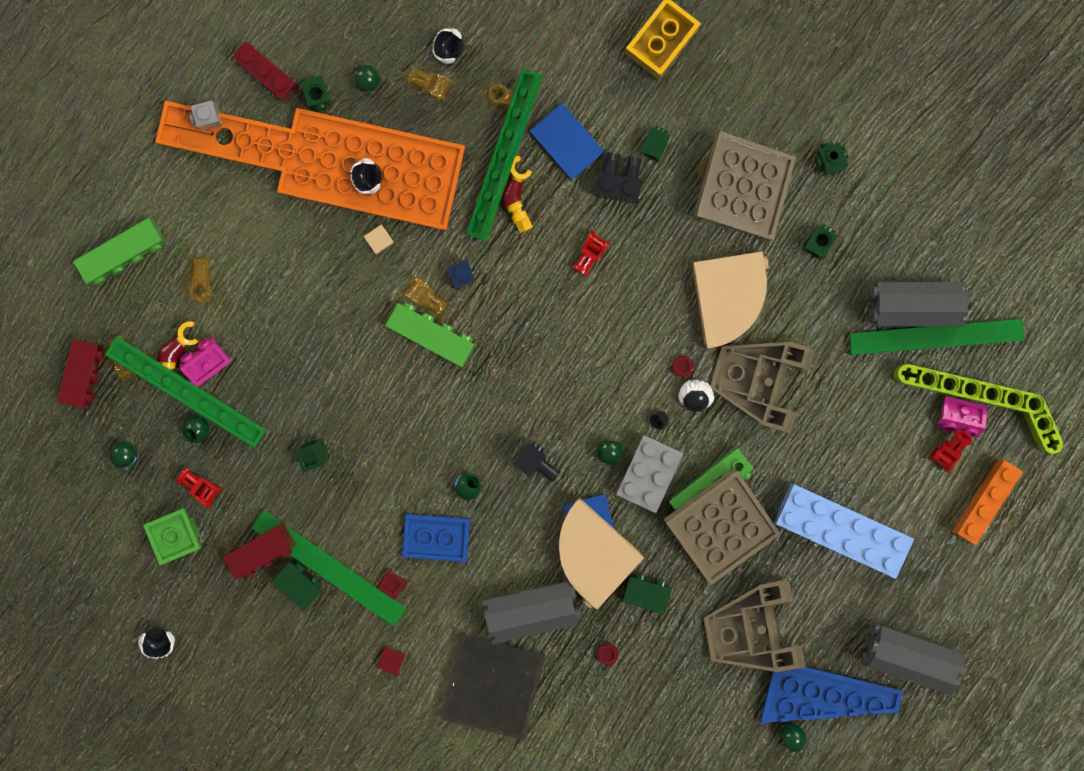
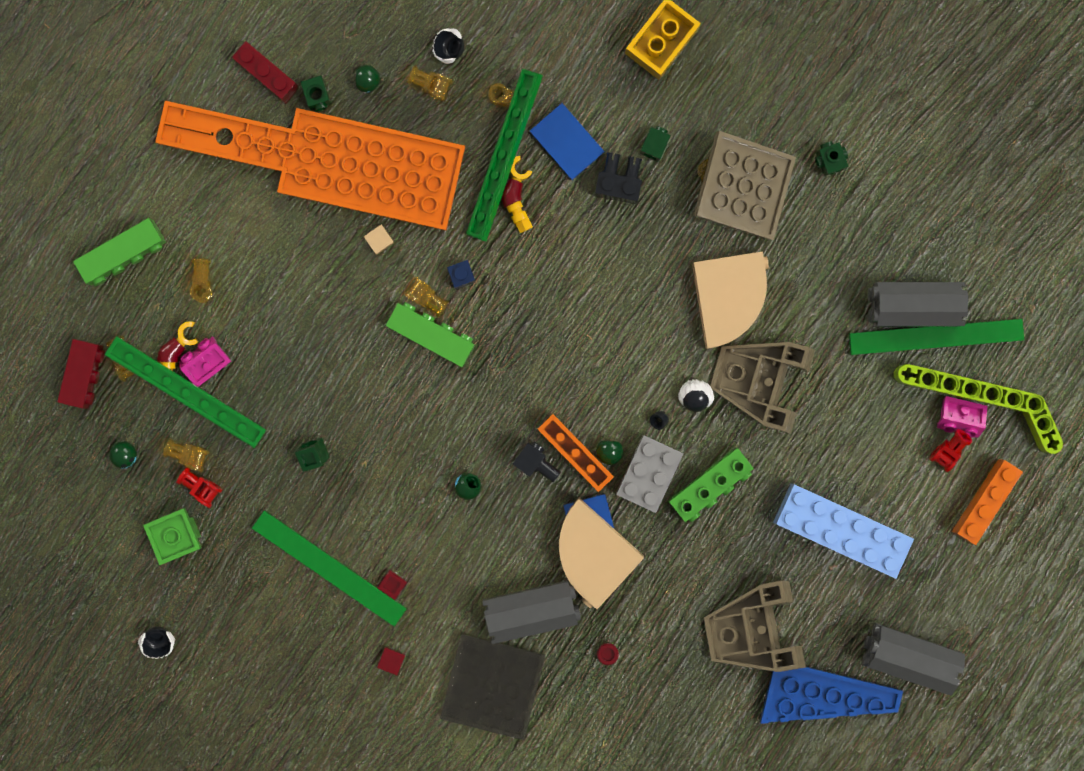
dark green piece [182,416,210,444] -> none
light grey brick [190,100,223,131] -> none
dark red brick [222,522,296,580] -> none
dark green brick [272,560,324,611] -> none
black hair [350,158,383,194] -> none
blue tile [402,514,470,562] -> none
red connector [572,231,610,277] -> none
dark green brick [622,573,672,614] -> none
dark tan plate [663,468,781,585] -> none
dark red tile [672,355,694,377] -> none
dark green piece [779,725,807,752] -> none
dark green brick [802,225,838,260] -> none
none -> clear yellow connector [163,439,210,472]
none -> orange brick [538,414,614,492]

